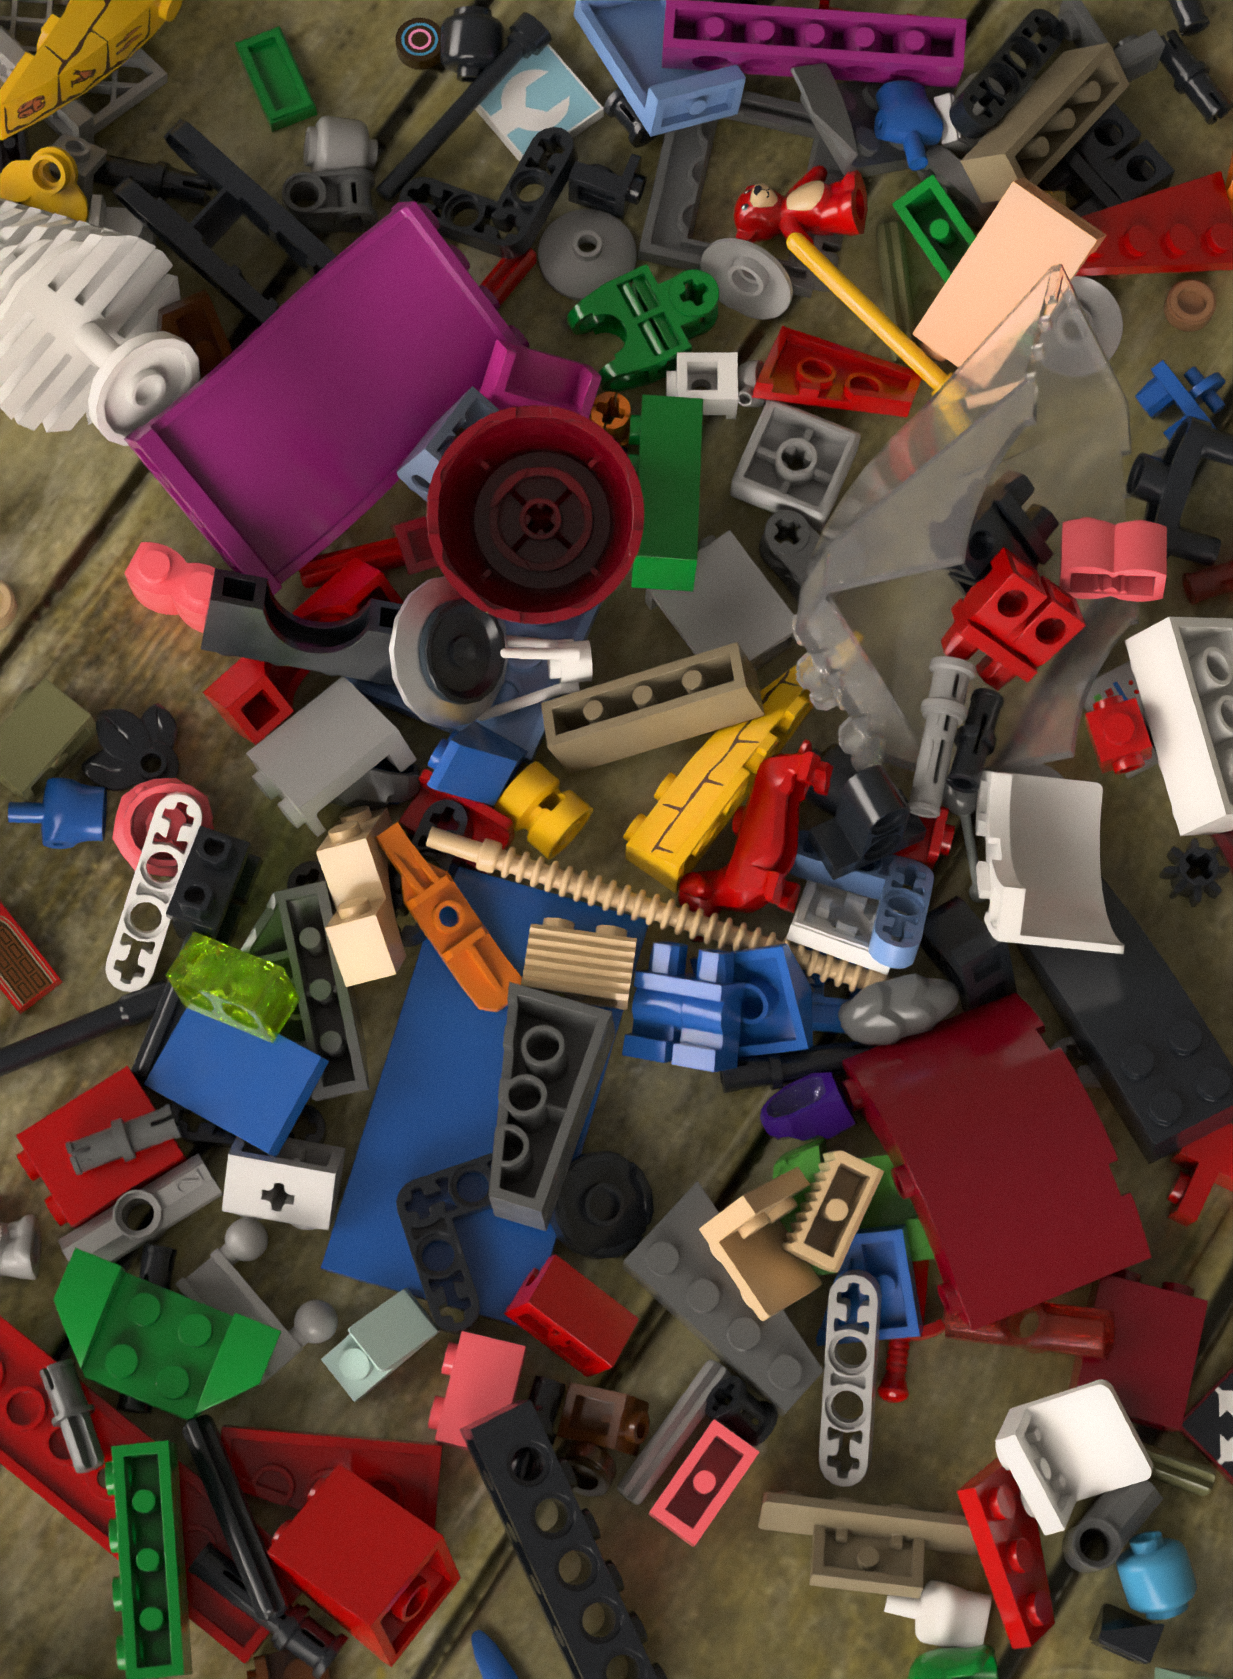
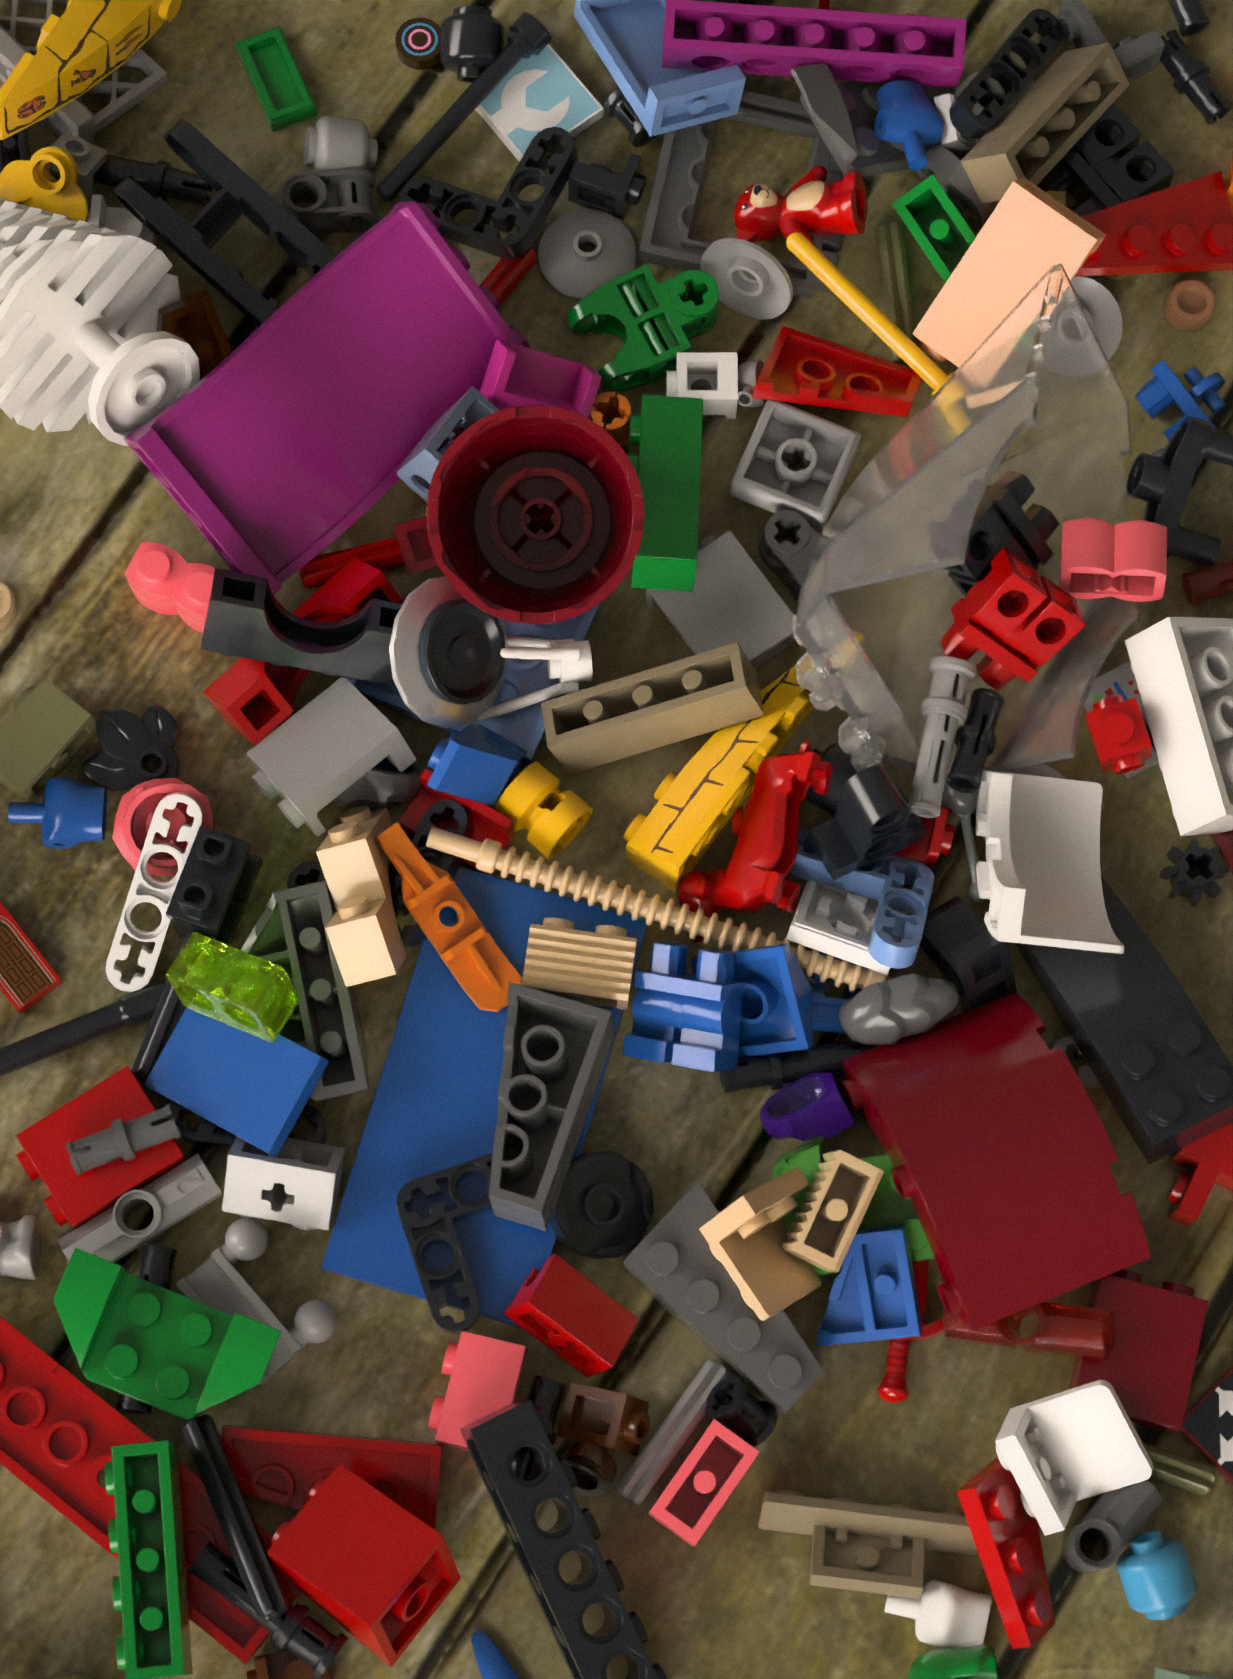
dark grey axle [39,1359,105,1474] -> none
light aqua slope [321,1288,441,1402] -> none
light grey beam [819,1269,882,1487] -> none
black slope [1089,1603,1164,1665] -> none

